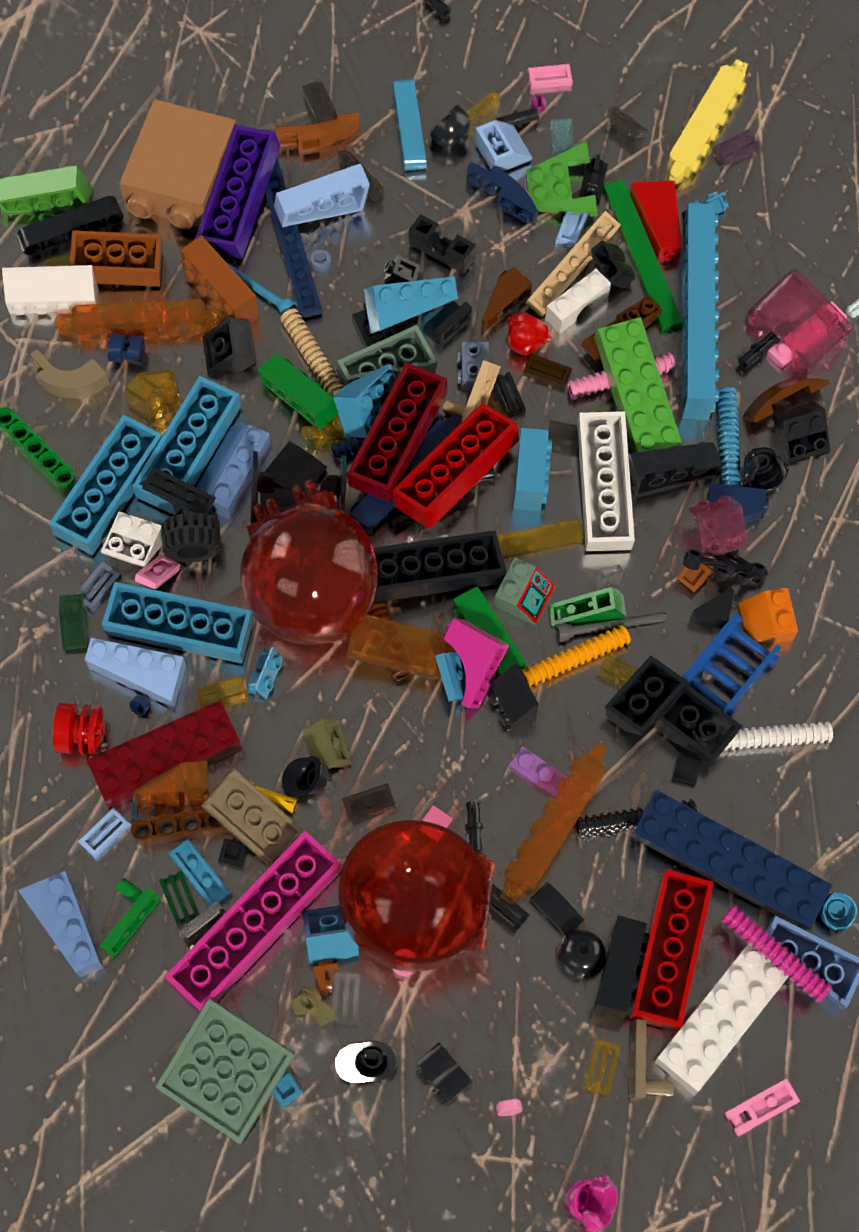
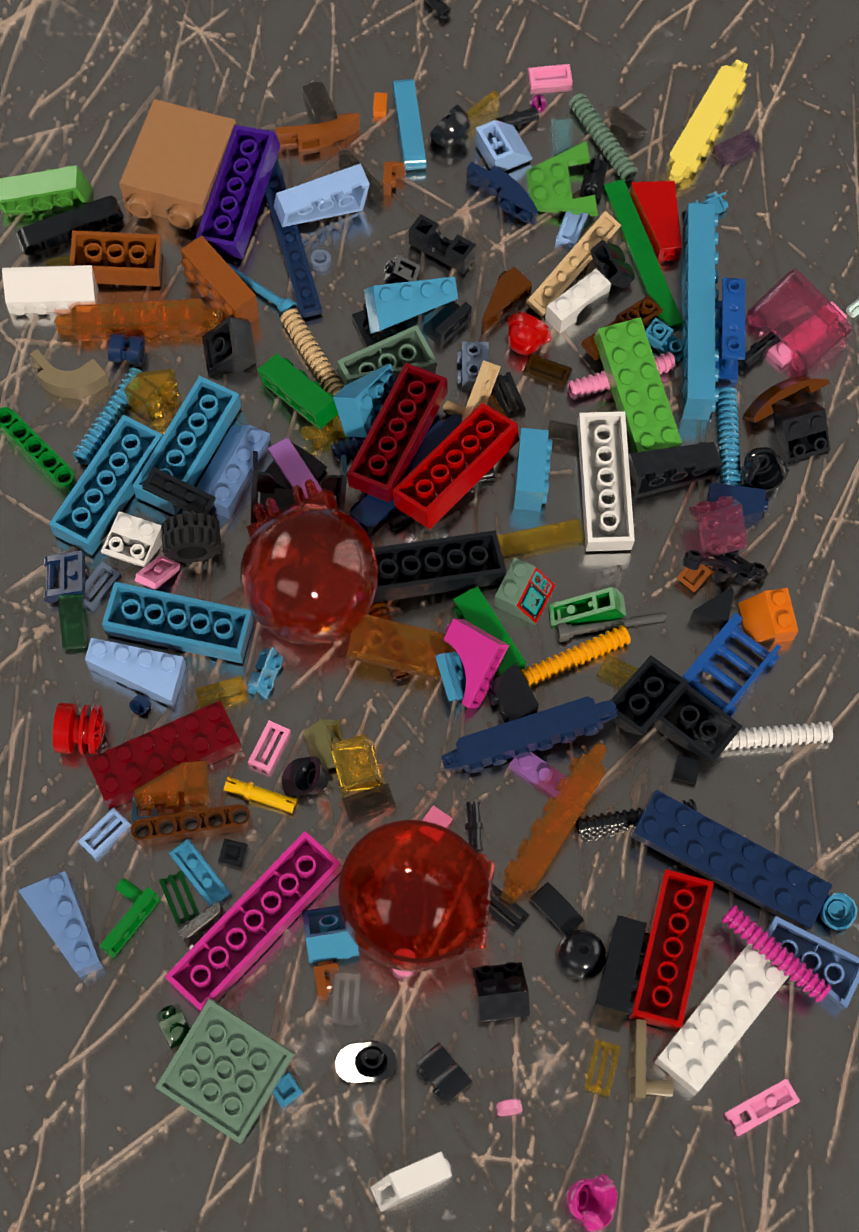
dark tan tile [201,768,304,867] -> none
olive plate [292,987,336,1027] -> none
none -> dark blue plate [44,550,85,603]
none -> dark azure piece [73,367,147,465]
none -> dark green bracket [156,1004,190,1049]
none -> bright pink tile [248,721,291,774]
none -> medium lavender tile [268,437,323,503]
none -> clear yellow slope [330,734,386,792]
none -> white slope [370,1152,452,1212]
none -> orange piece [373,92,388,117]
none -> dark orange bracket [383,161,405,196]
none -> dark blue hinge [441,696,618,773]
none -> black slope [472,962,530,1022]
none -> sand green piece [569,93,638,181]
none -> dark azure slope [645,318,685,364]
none -> blue fence [715,278,745,384]

